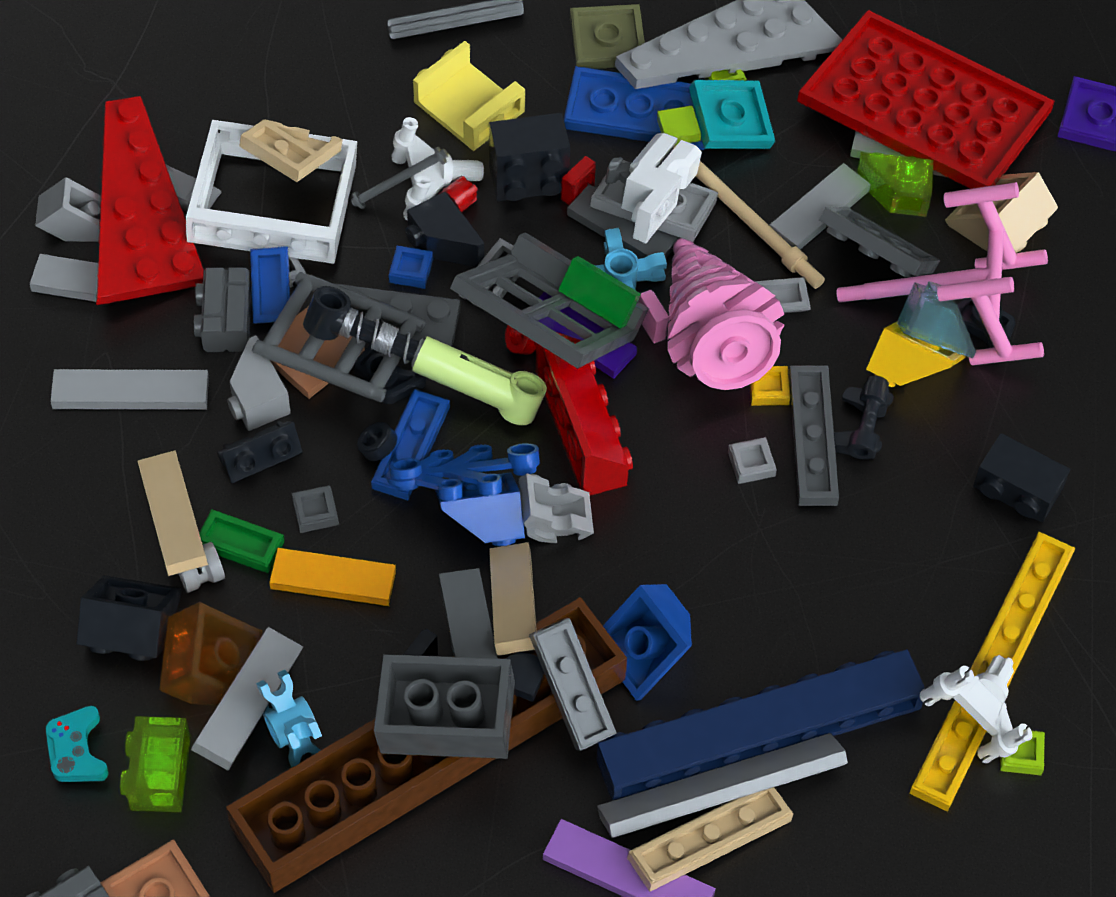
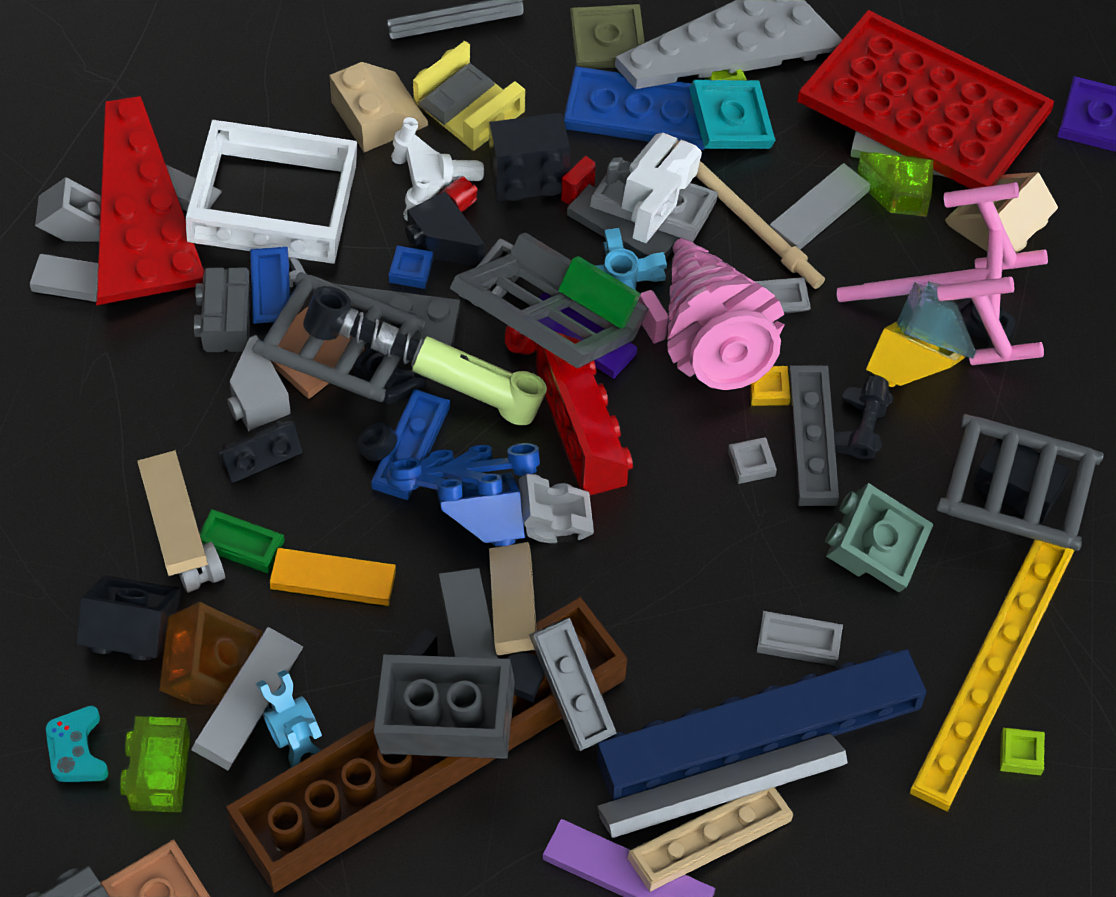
light grey tile [51,369,209,410] -> none
tan wing [239,119,343,182] -> none
dark grey tile [292,485,339,533] -> none
dark grey axle [351,147,448,209] -> none
blue slope [603,584,692,701] -> none
lime tile [657,105,701,145] -> none
dark grey plate [819,207,940,278] -> none
white axle [920,655,1032,763] -> none
none -> tan slope [329,62,428,152]
none -> dark grey tile [419,63,495,125]
none -> light grey tile [756,611,843,666]
none -> sand green plate [825,483,933,592]
none -> dark grey bar [936,414,1104,551]

